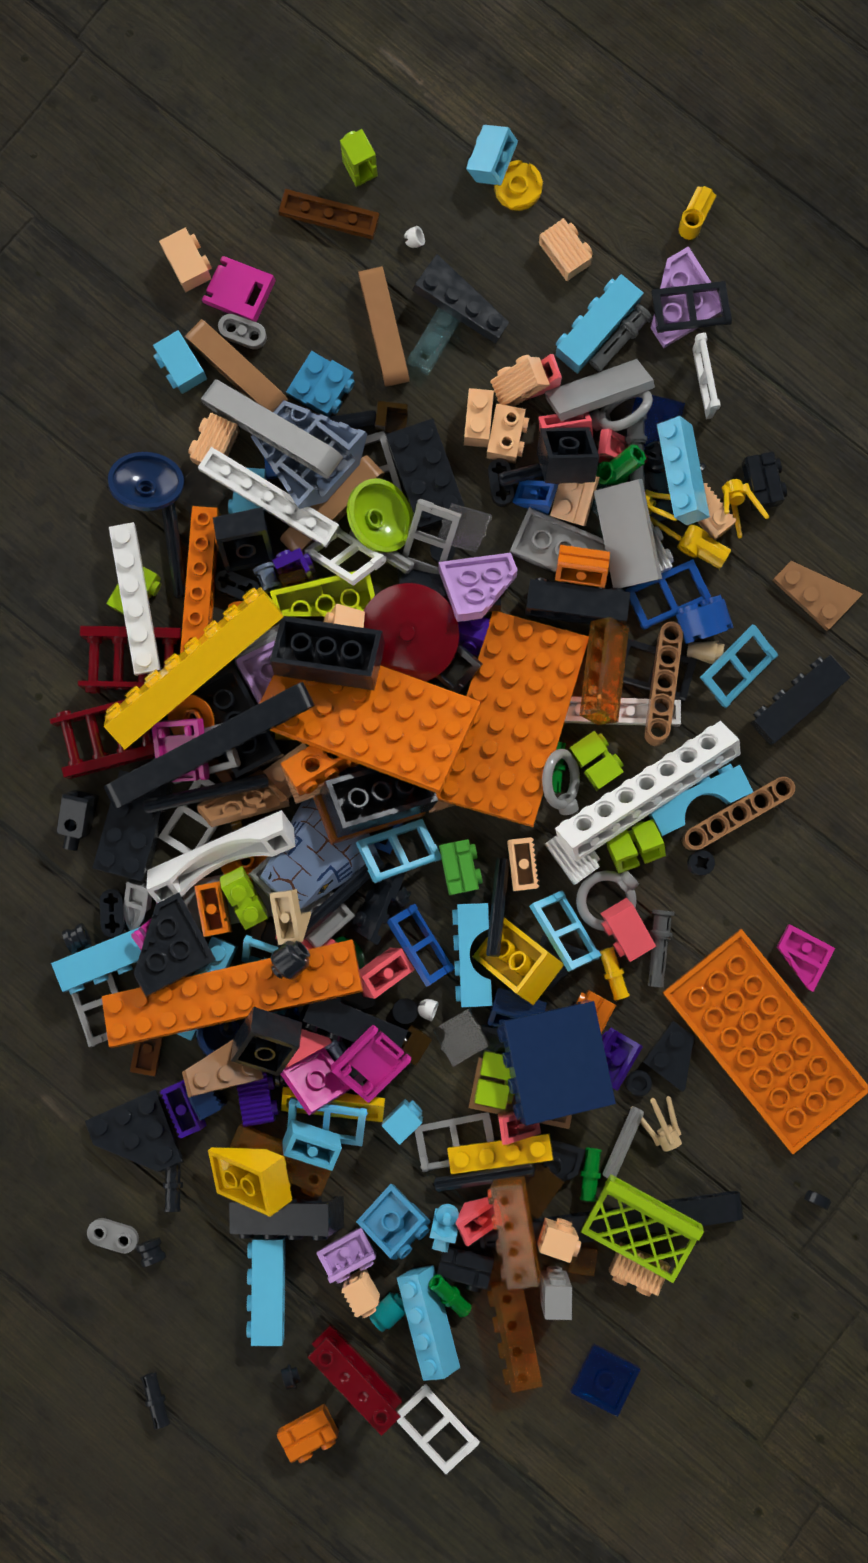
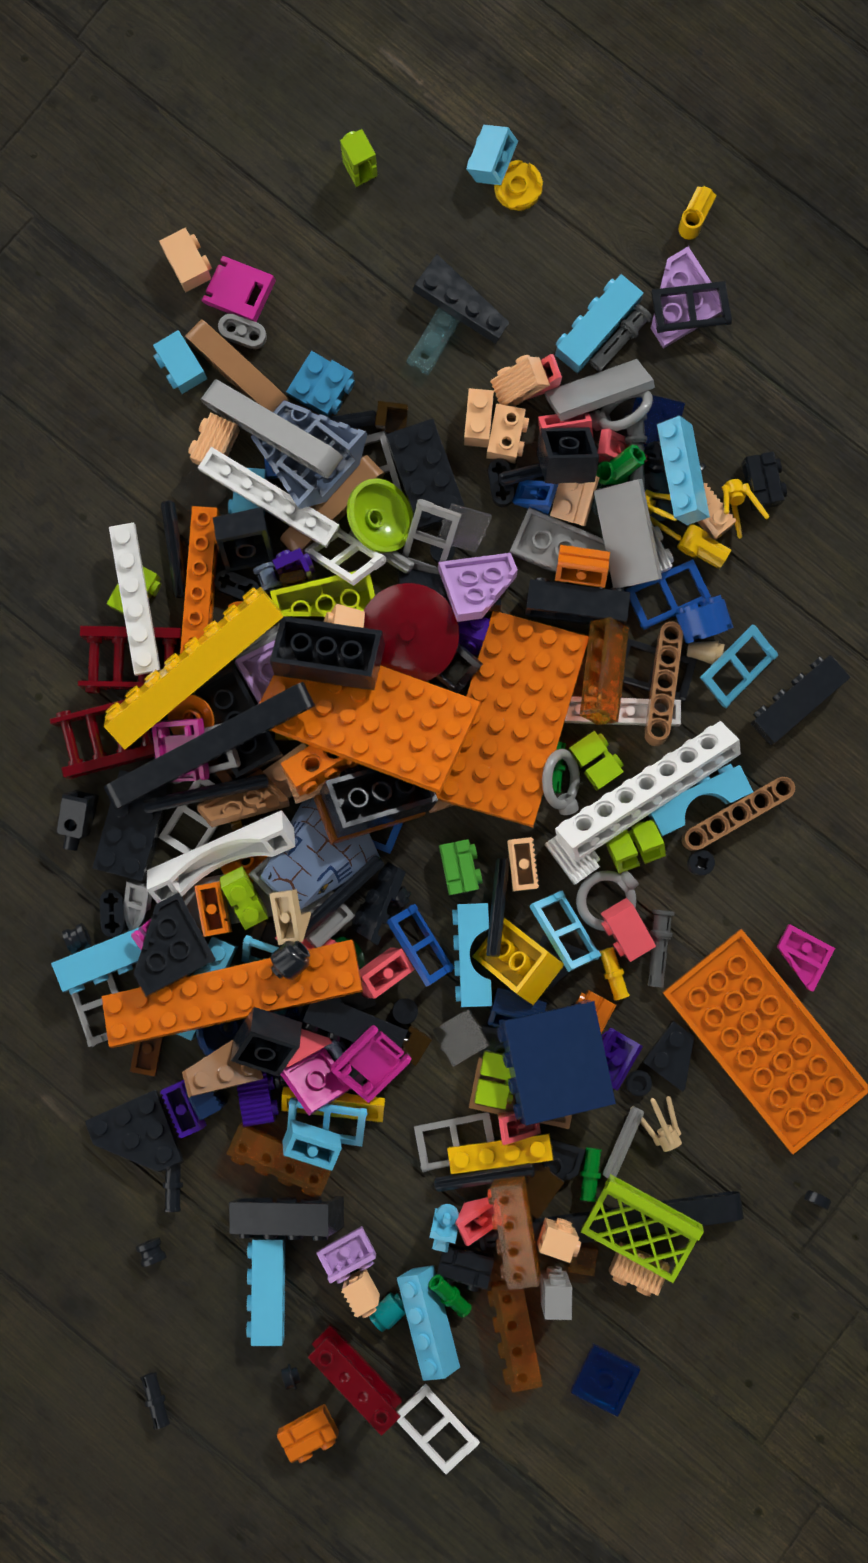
light grey plate [87,1218,139,1253] -> none
dark blue dish [108,452,184,511] -> none
yellow slope [208,1147,292,1217] -> none
reddish brown plate [278,189,380,240] -> none
medium azure window [356,819,441,883] -> none
dark azure plate [356,1184,431,1260] -> none
medium nougat beam [358,266,410,387] -> none
medium azure brick [382,1099,423,1145] -> none
white hinge [404,226,425,248] -> none
white hinge [418,999,438,1021] -> none
light nougat brick [539,218,593,281] -> none
white window [692,333,721,419] -> none
medium nougat wing [772,561,862,631] -> none

